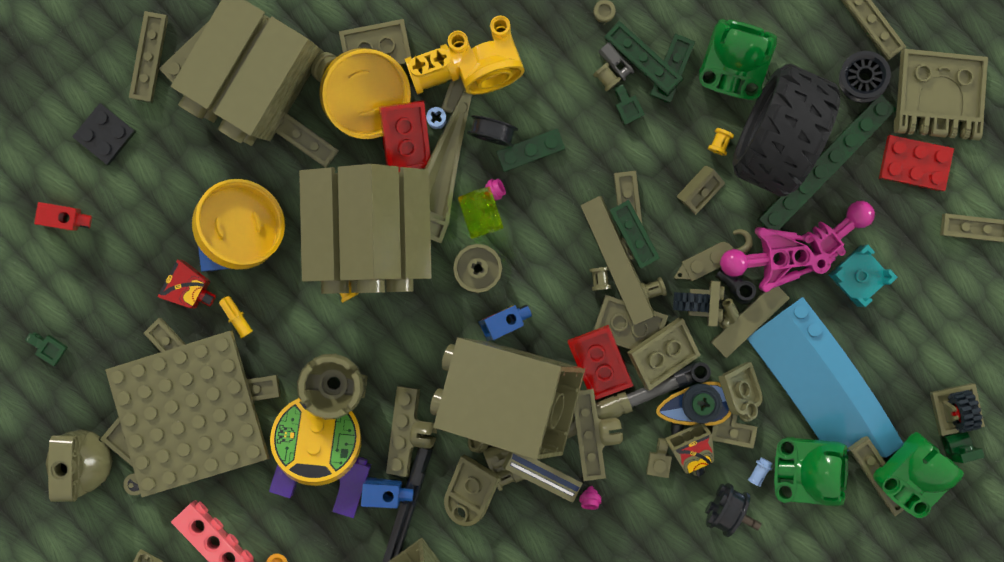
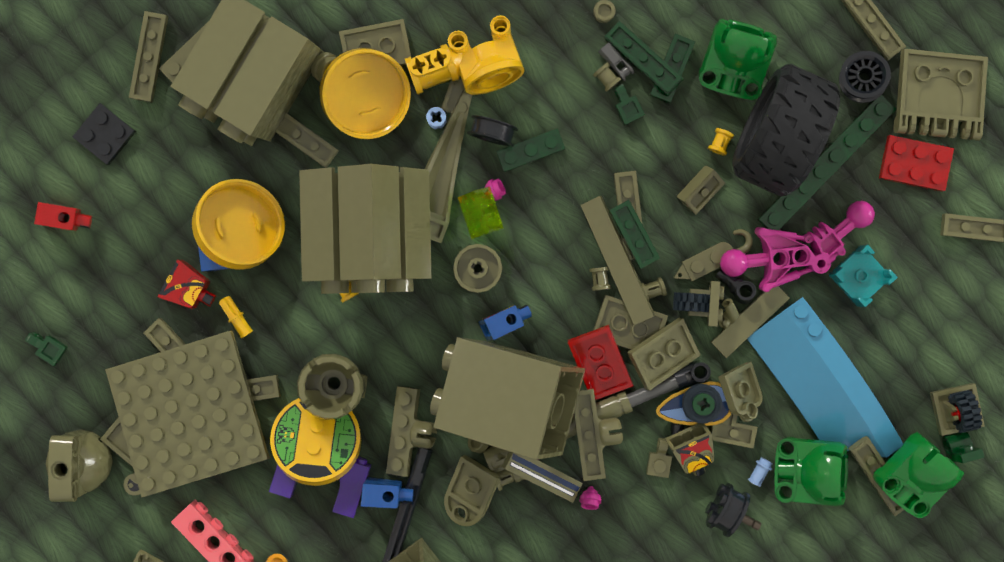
red plate [379,101,431,172] -> none

